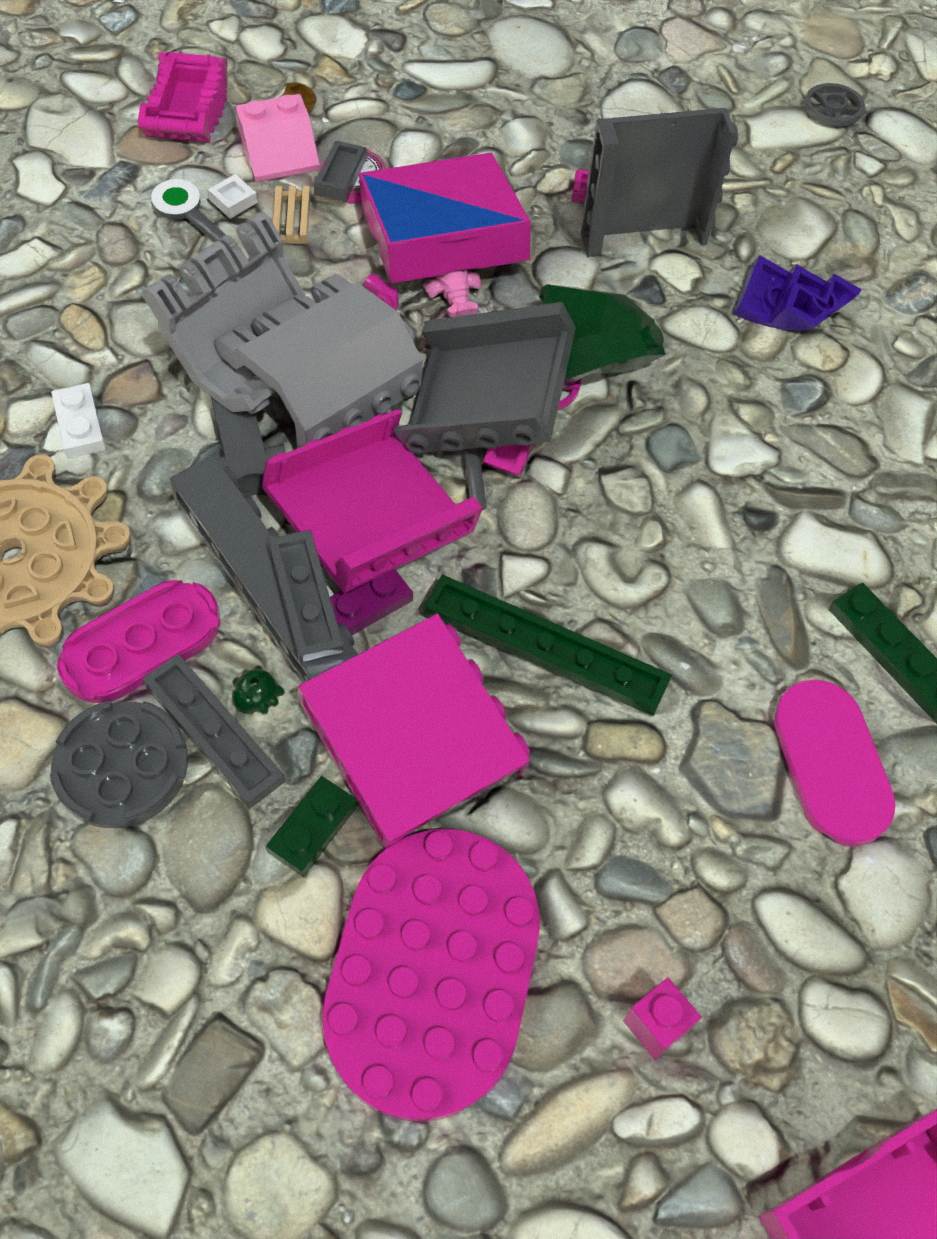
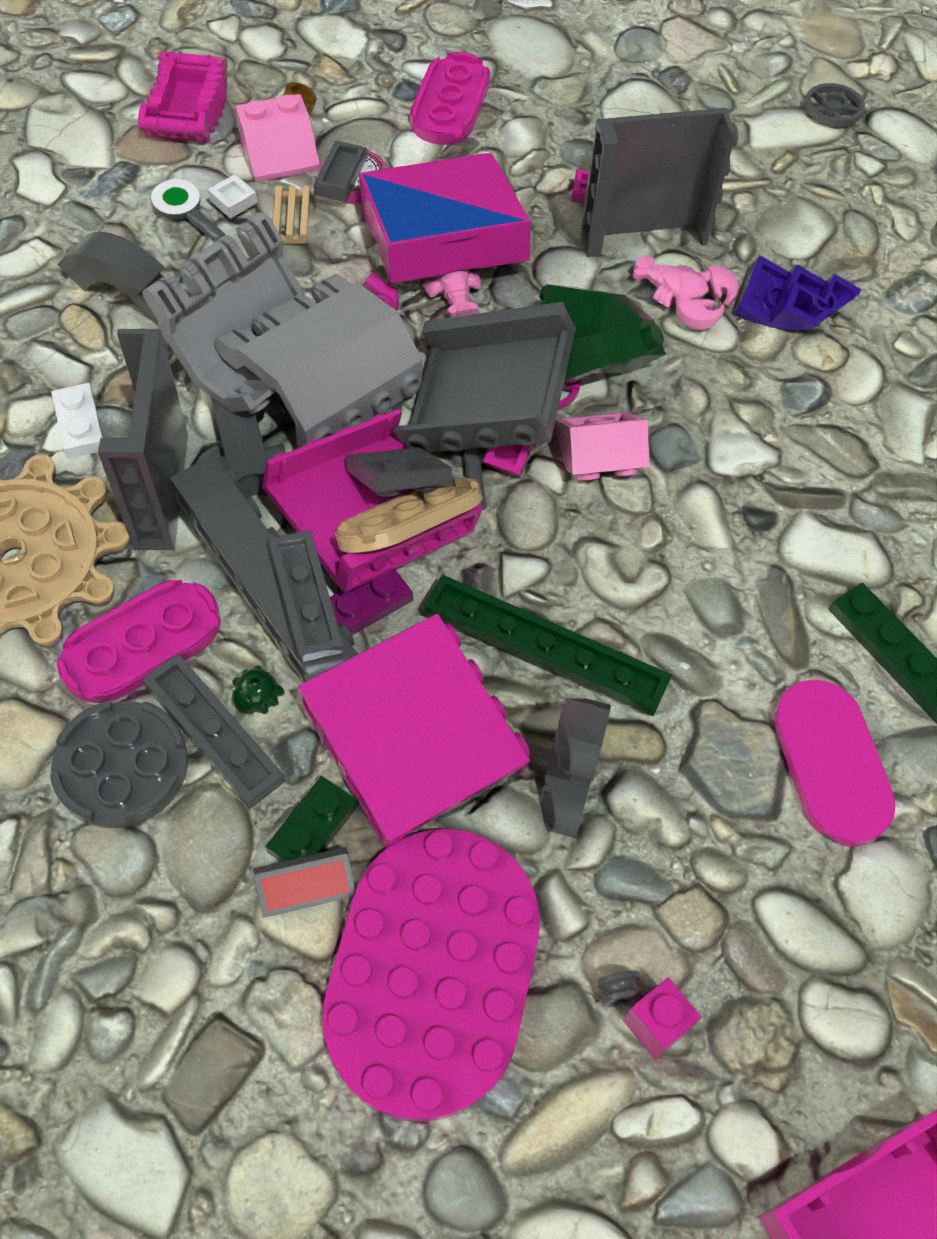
none -> dark grey arch [57,232,164,325]
none -> dark grey panel [98,328,188,550]
none -> tile [253,847,355,918]
none -> tan tile [335,478,483,553]
none -> dark grey plate [346,447,452,496]
none -> dark pink tile [410,52,490,145]
none -> dark grey connector [540,698,611,838]
none -> bright pink slope [555,411,650,480]
none -> dark grey bush [597,971,645,1008]
none -> bright pink animal [633,256,739,330]

